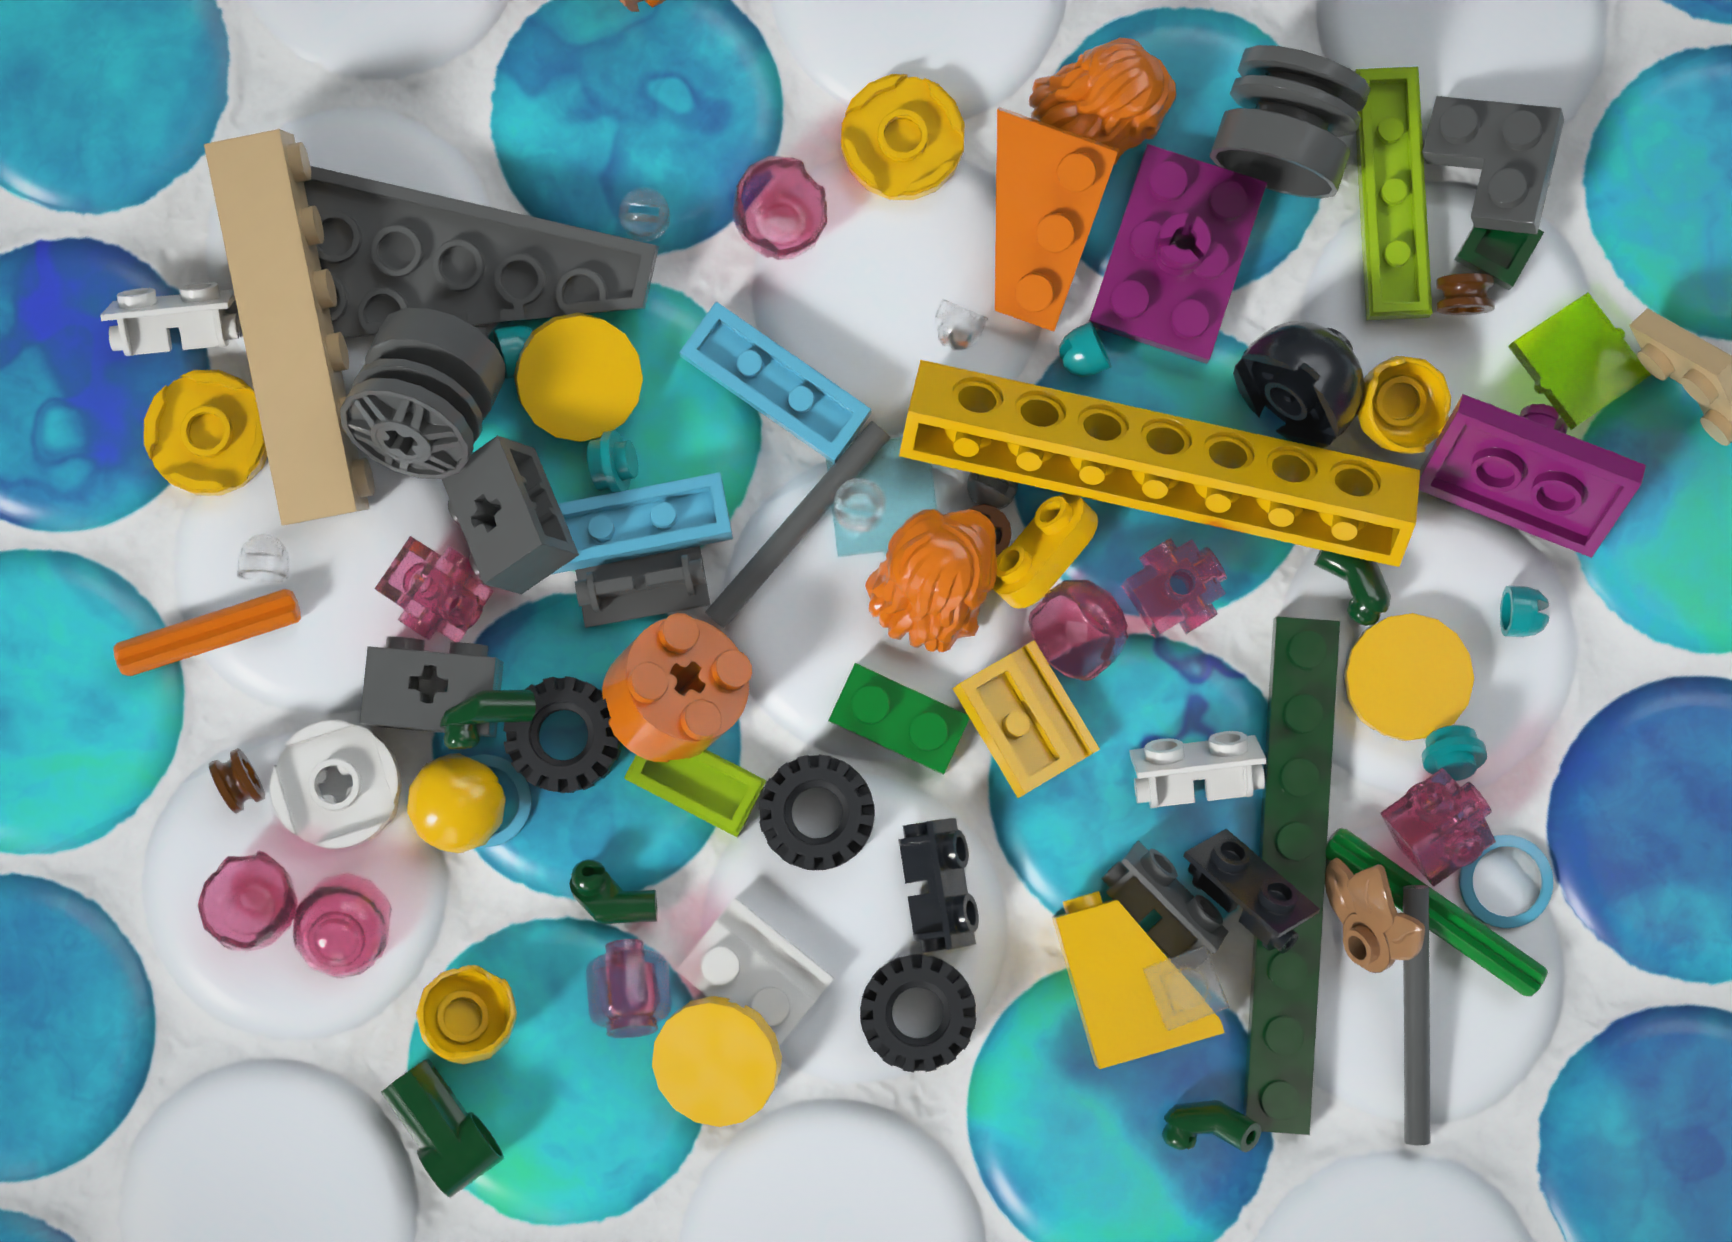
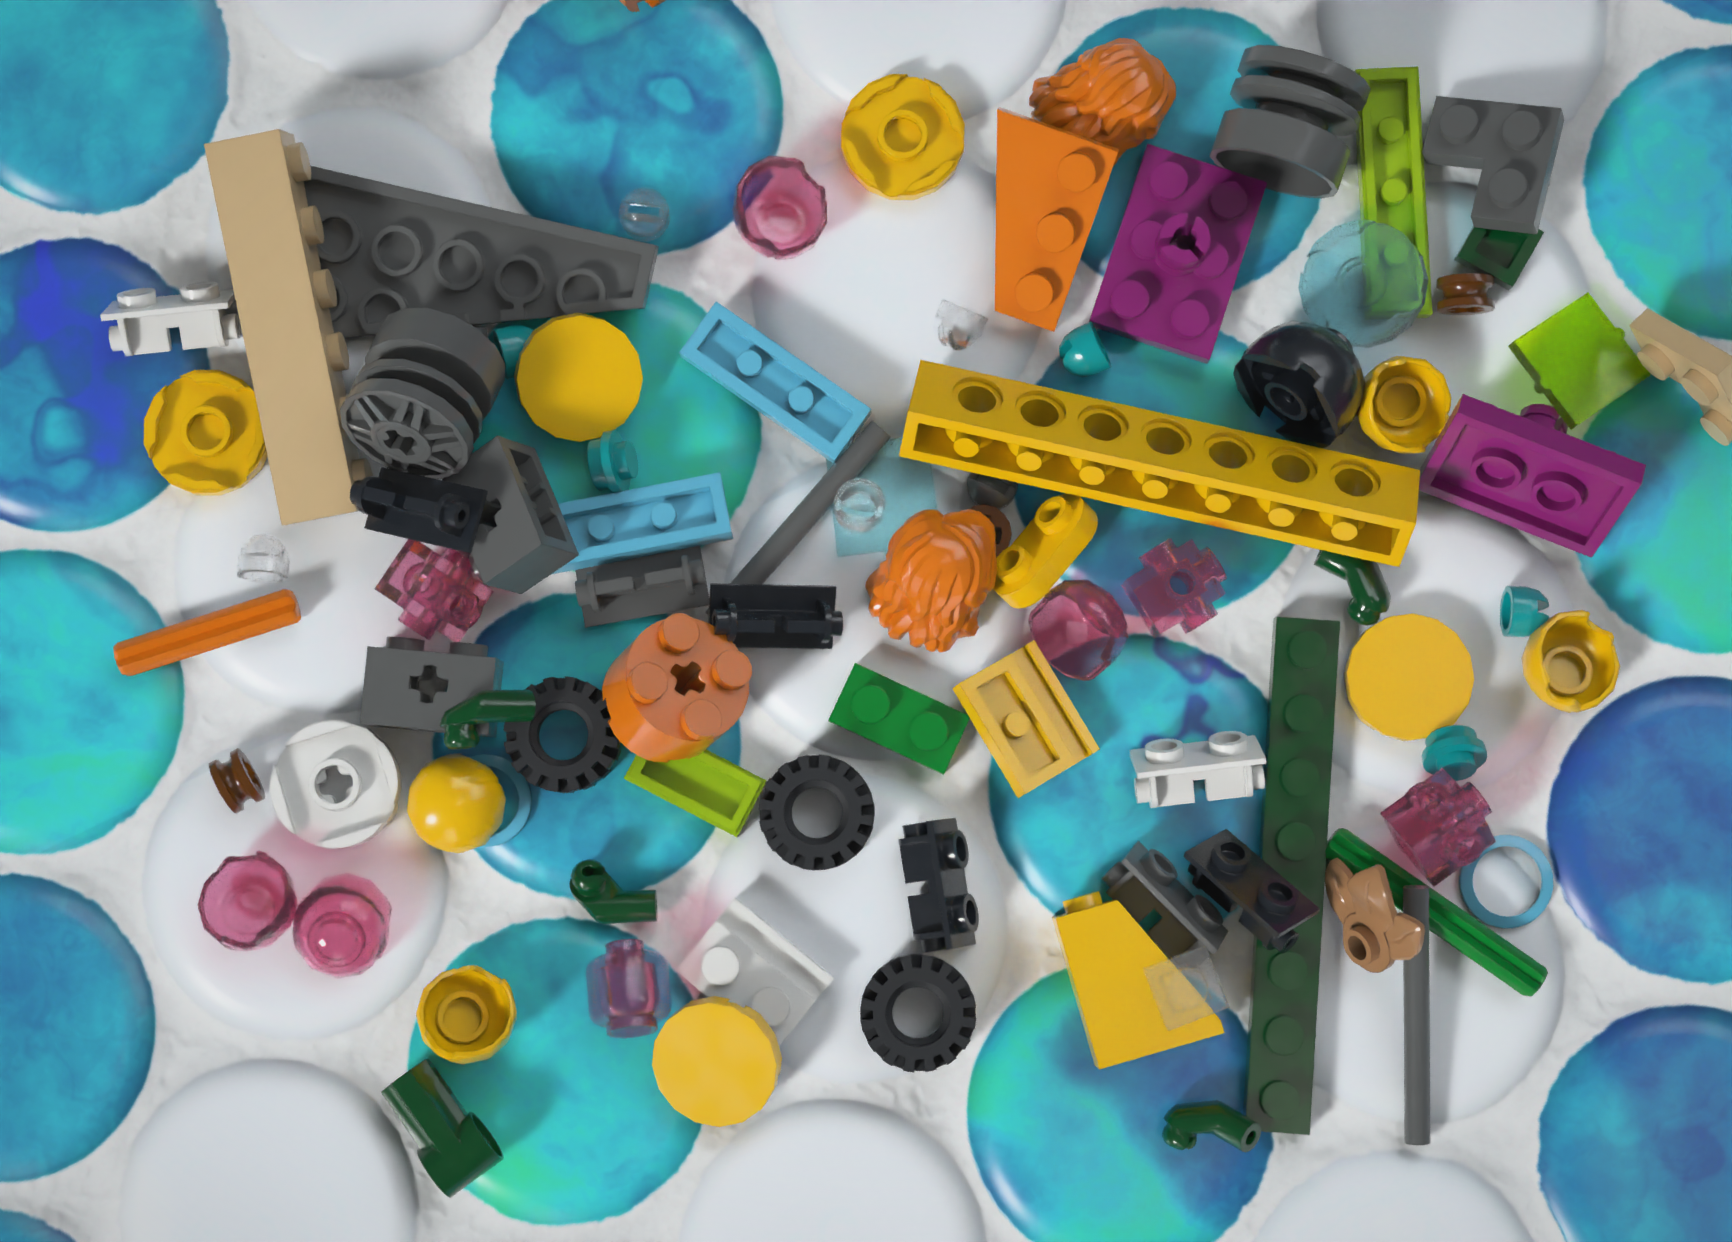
none -> black hinge [350,467,488,554]
none -> black hinge [708,583,843,649]
none -> clear light blue tile [1298,219,1428,348]
none -> yellow hair [1521,610,1620,713]

